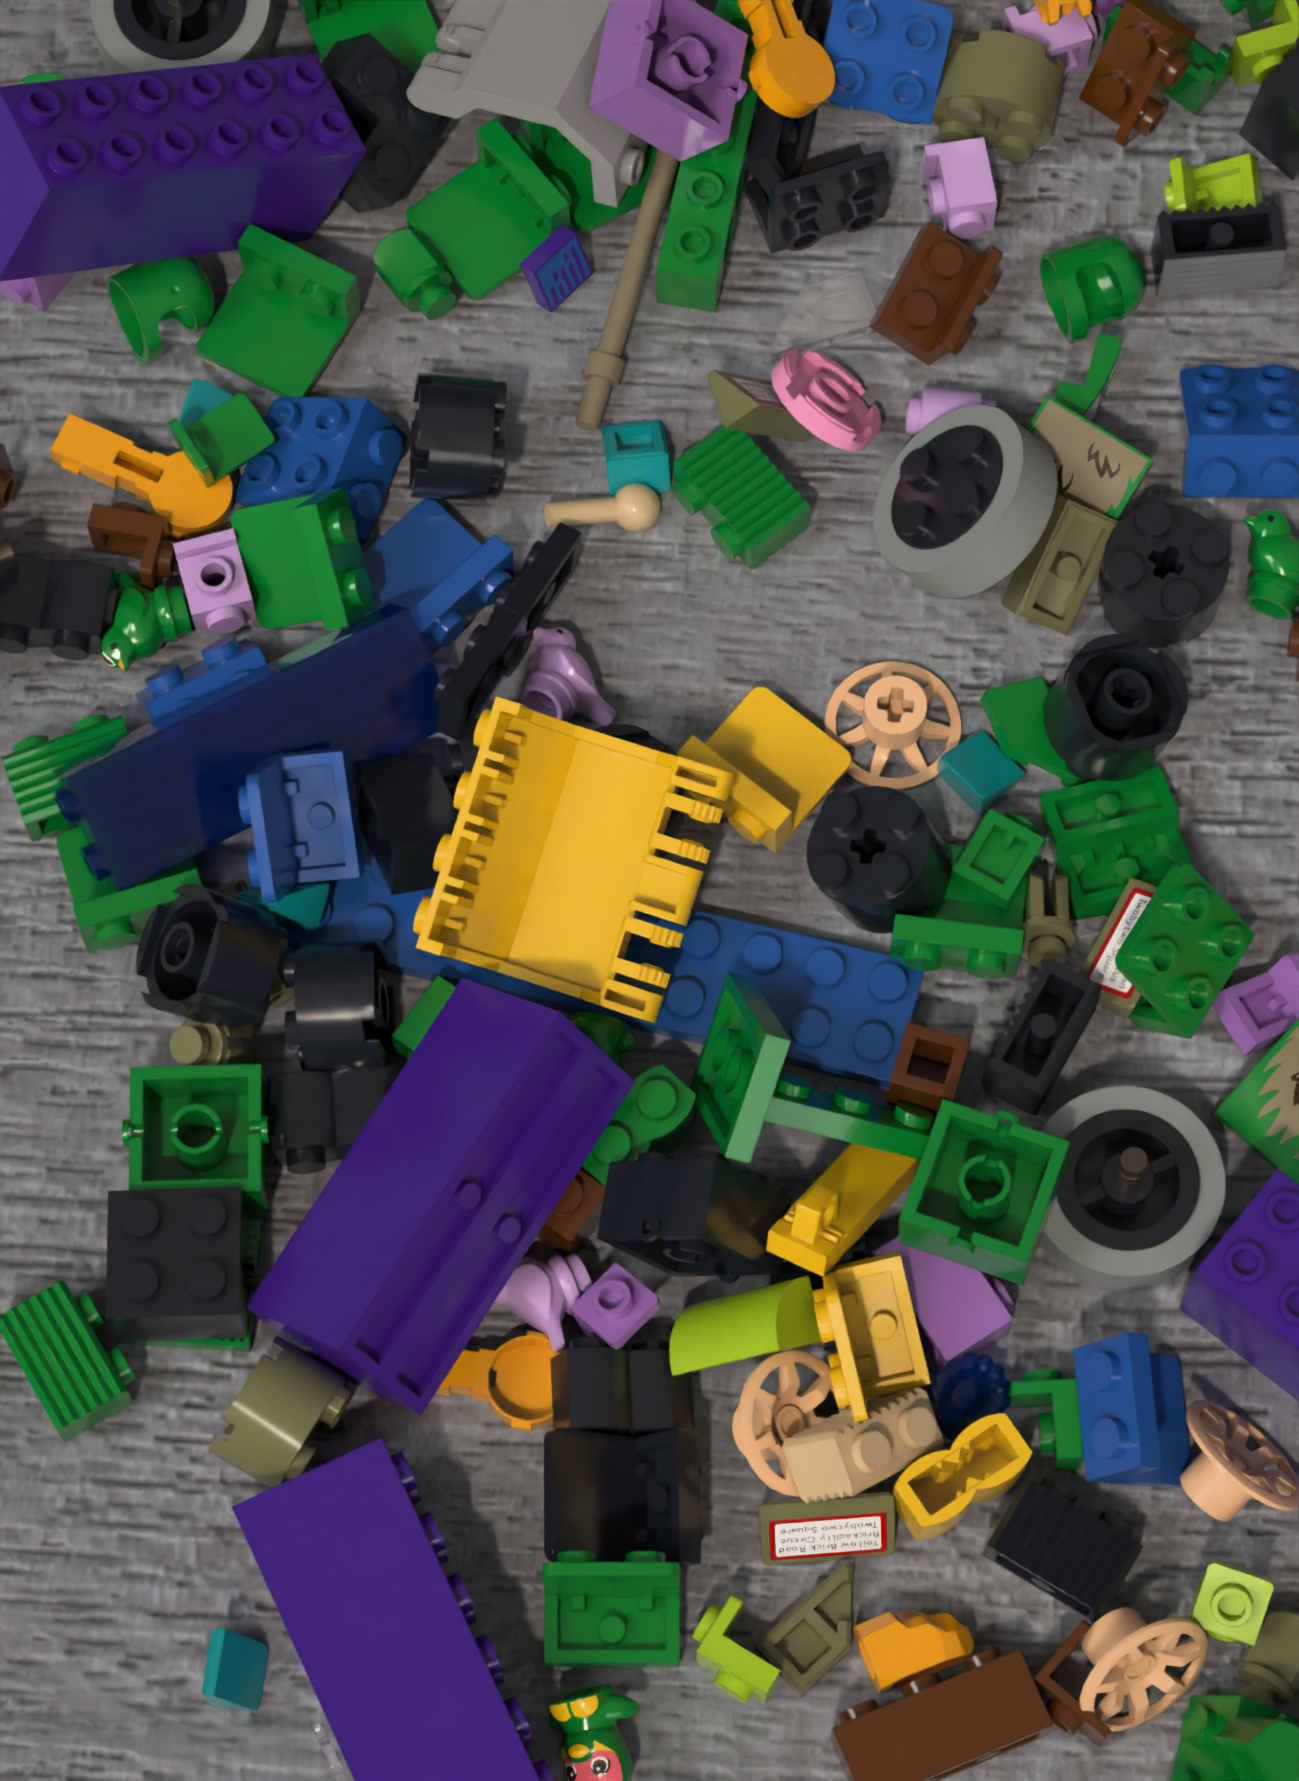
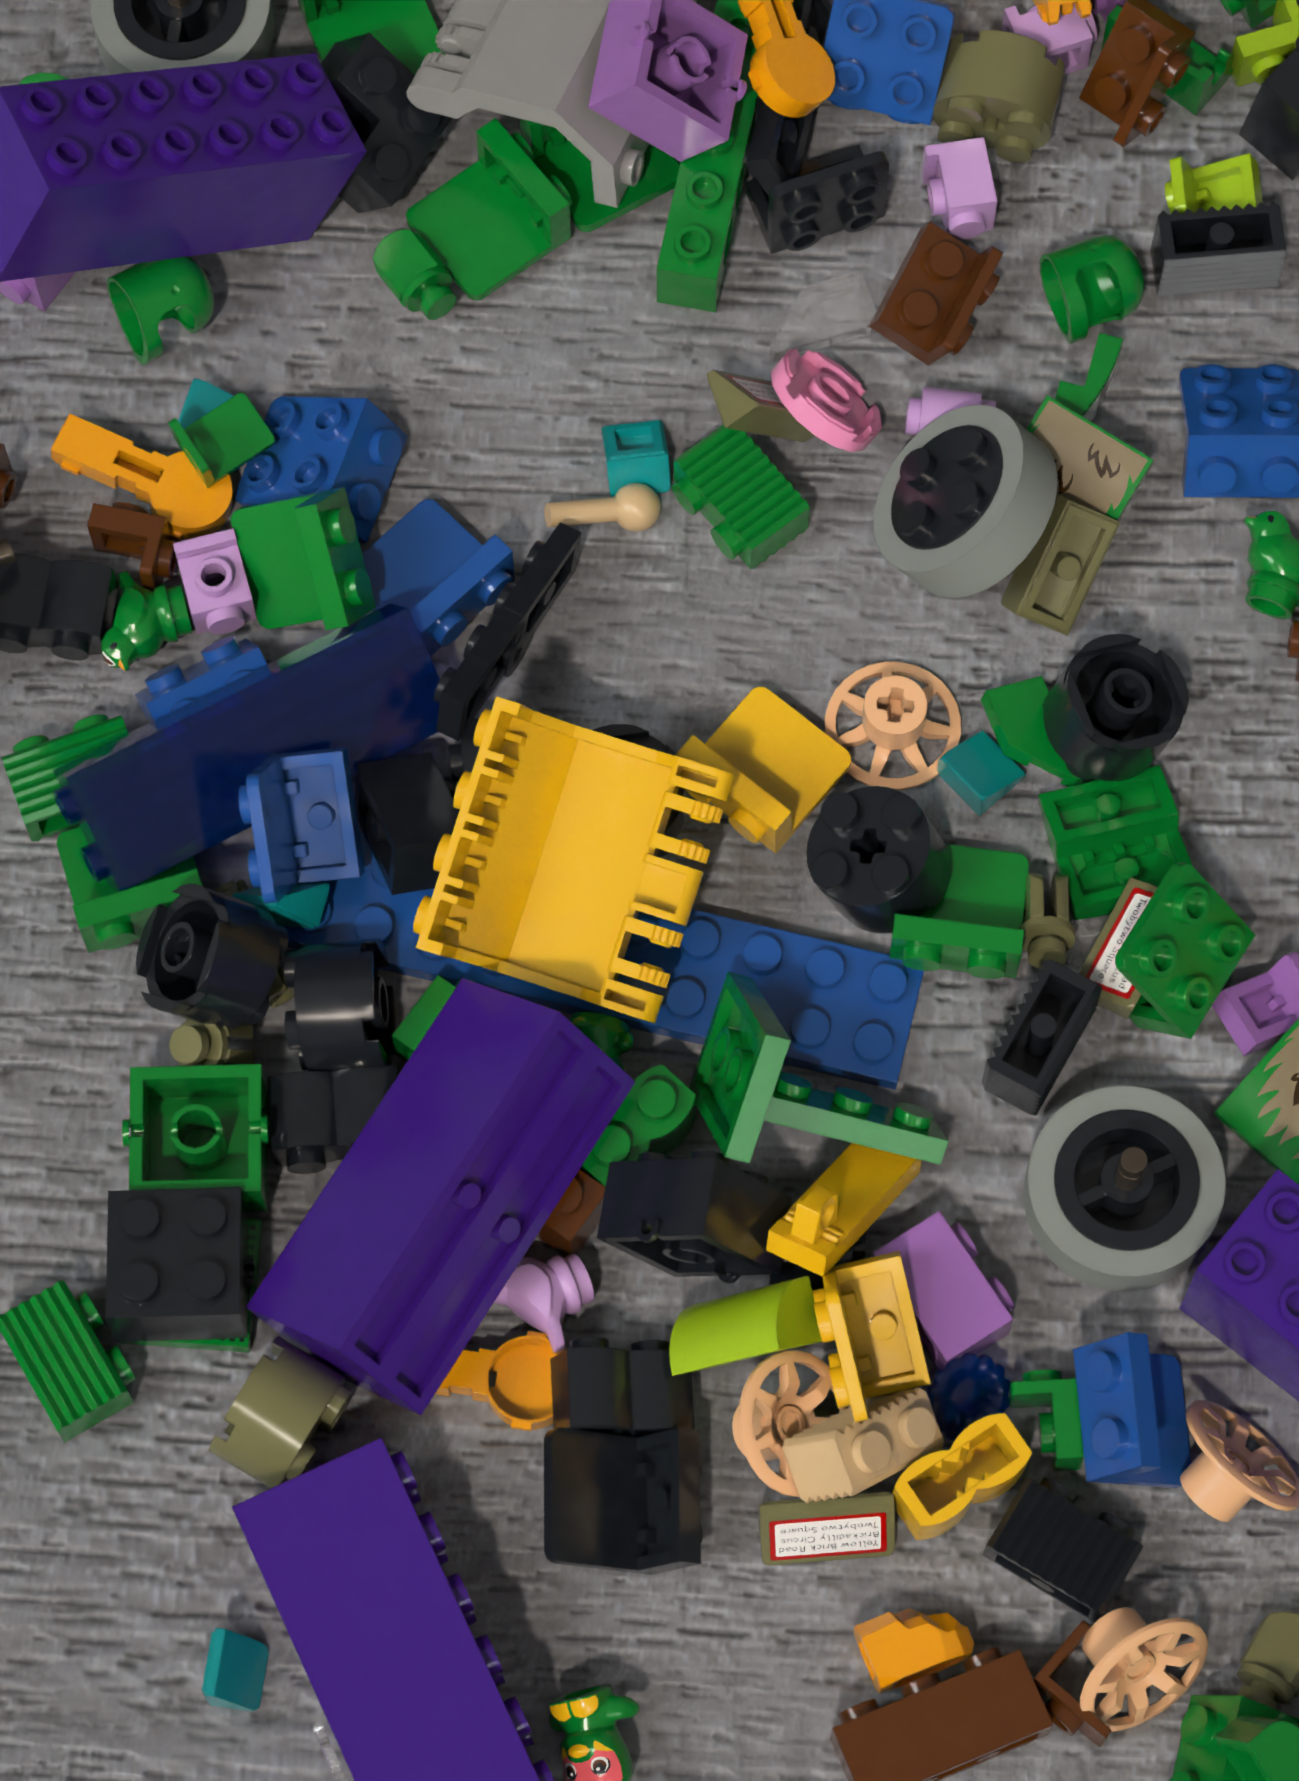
green bracket [196,224,361,398] -> none
black brick [409,373,507,502] -> none
lavender animal [519,627,617,726] -> none
dark purple tile [520,225,593,313] -> none
green bracket [542,1551,680,1667] -> none
medium lavender bracket [569,1262,661,1349] -> none
dark tan bar [575,149,679,431] -> none
lime bracket [692,1594,780,1704] -> none
olive tile [755,1561,852,1698] -> none
reddish brown brick [887,1022,971,1118] -> none
green brick [898,1099,1070,1286] -> none
green bracket [951,808,1046,910] -> none
black brick [1097,501,1229,649] -> none
lime bracket [1190,1560,1274,1646] -> none

